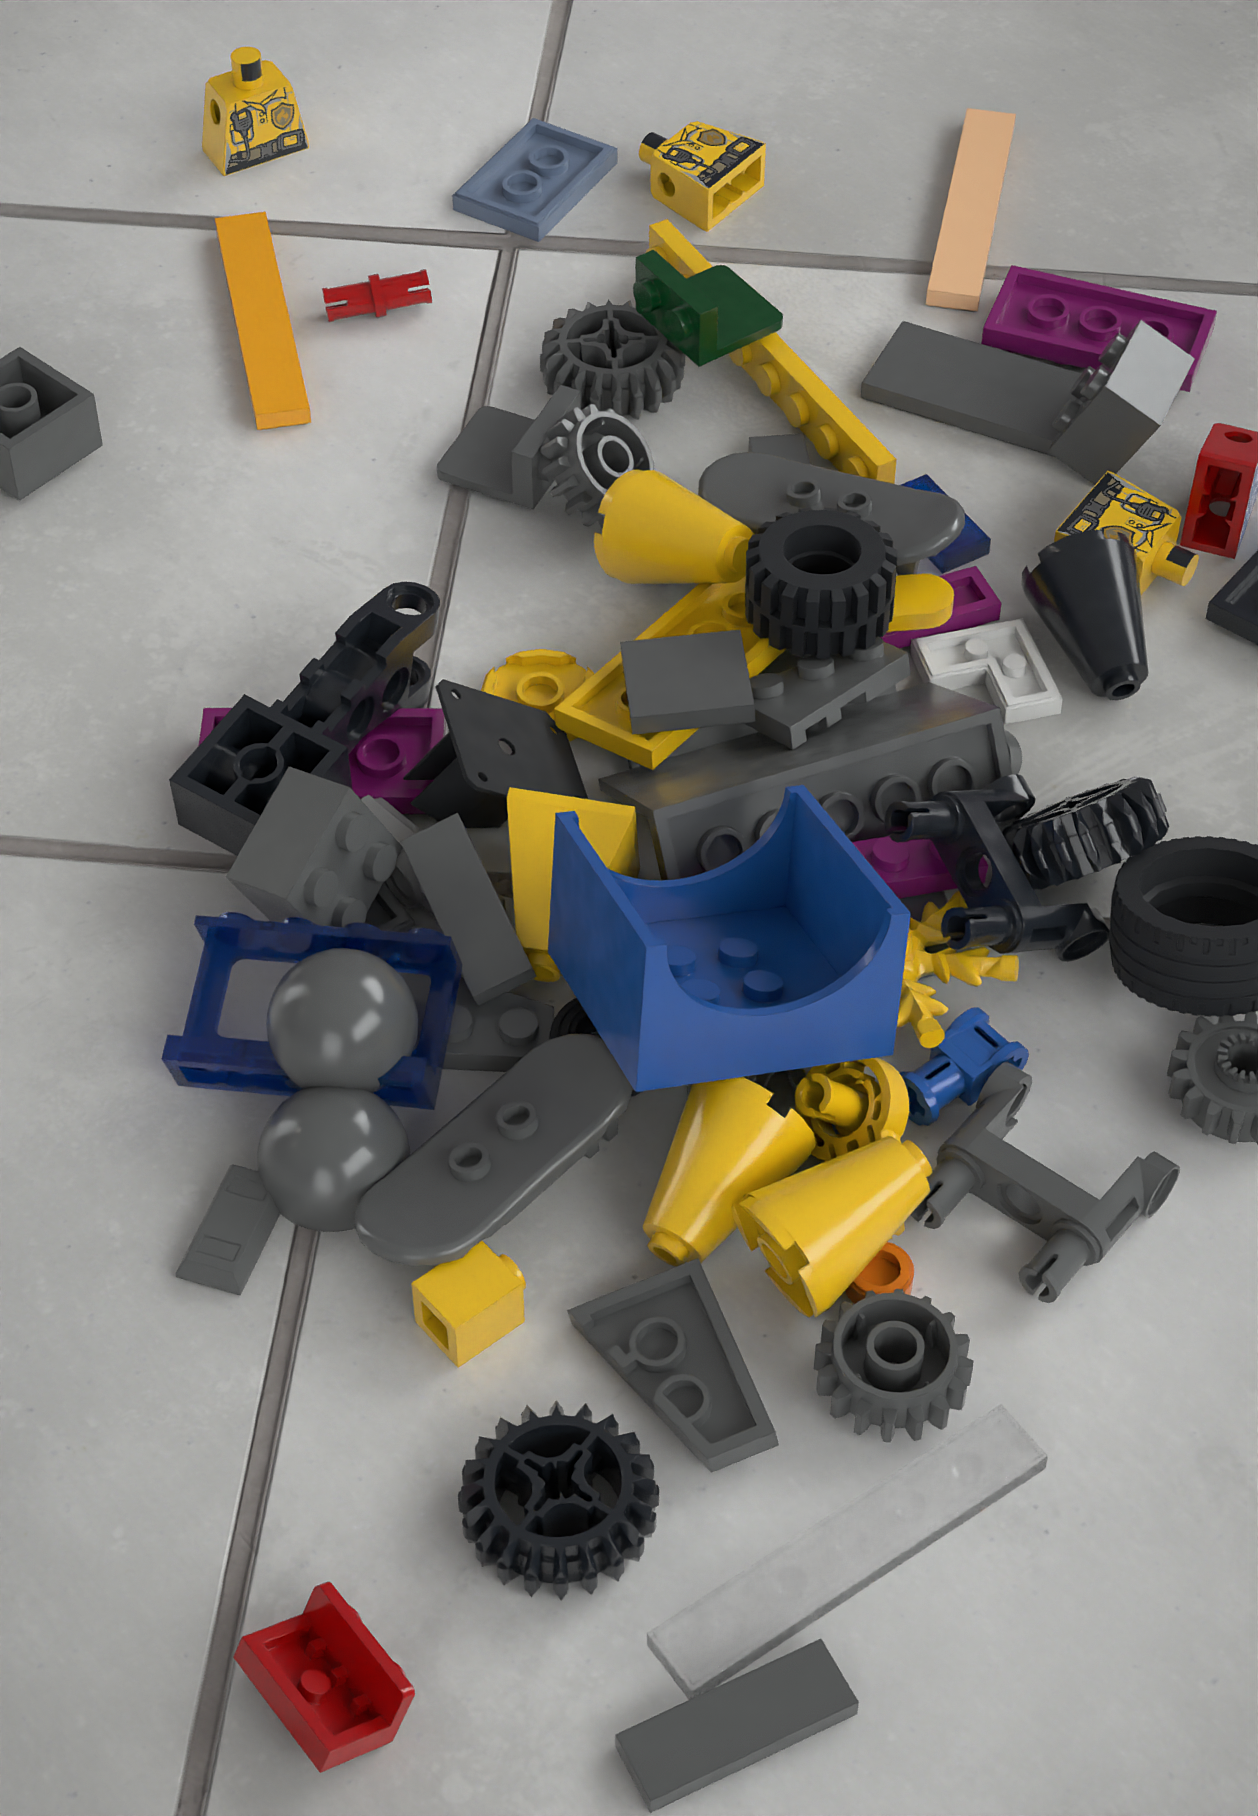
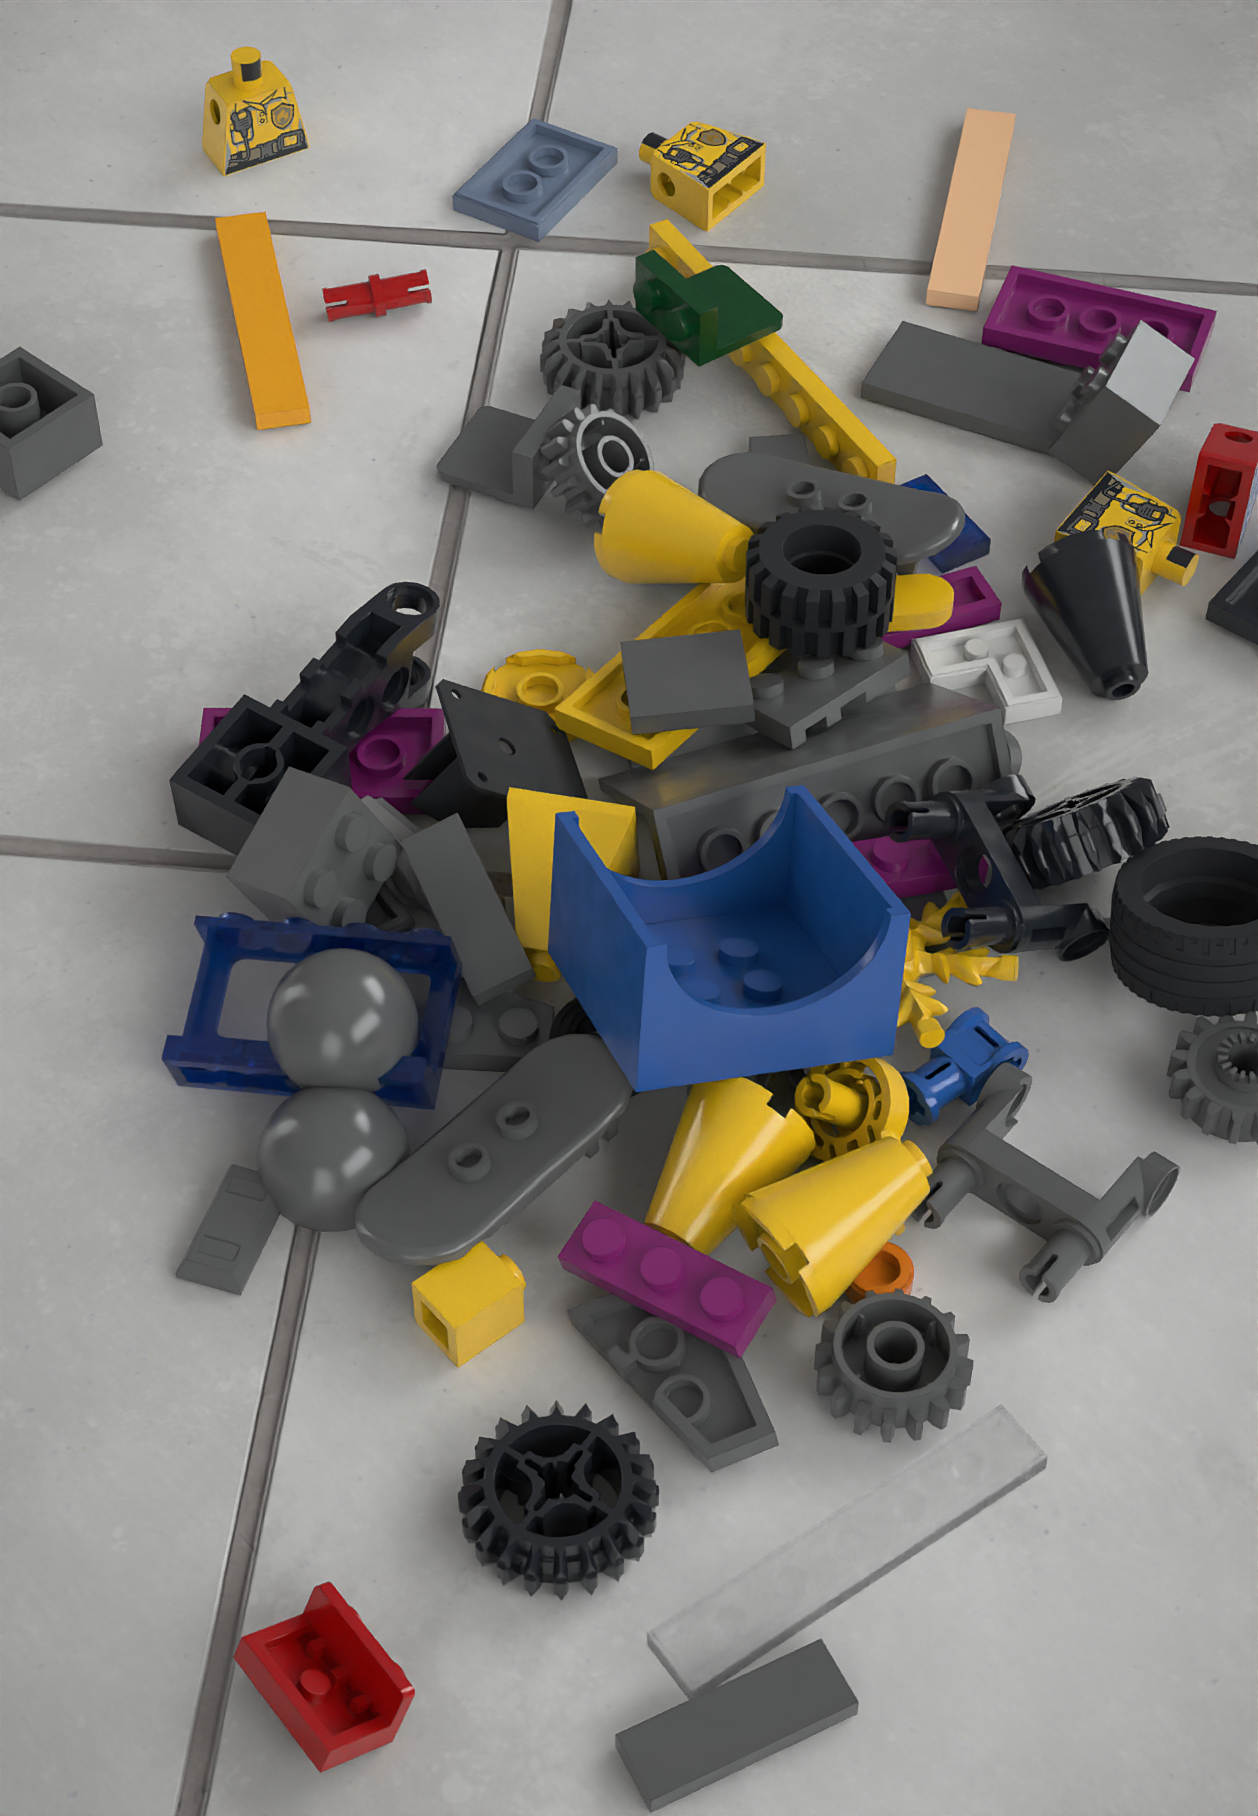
none -> magenta plate [557,1201,777,1358]

